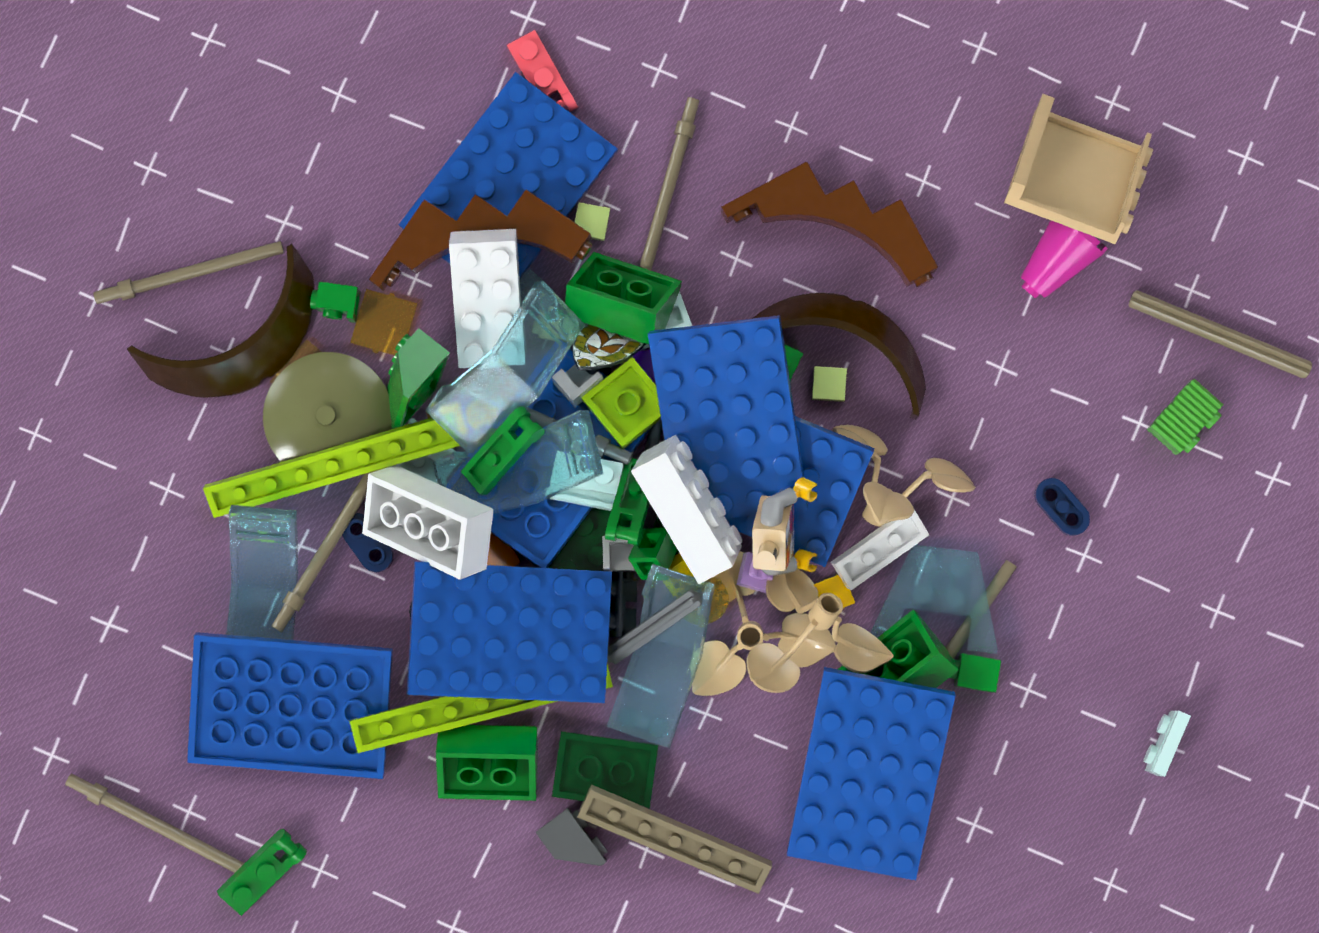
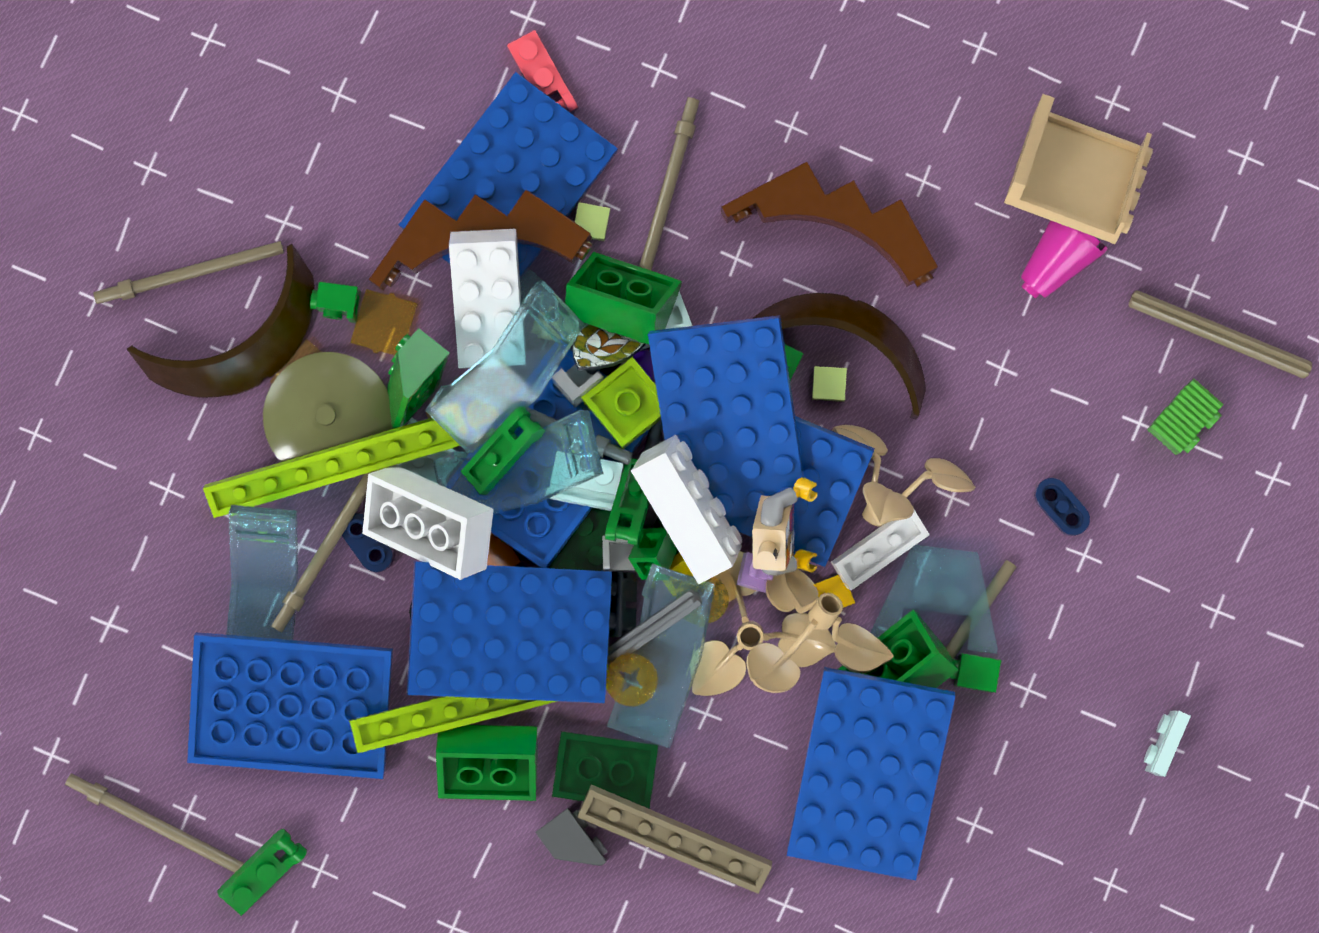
none -> clear yellow gear [606,653,658,706]

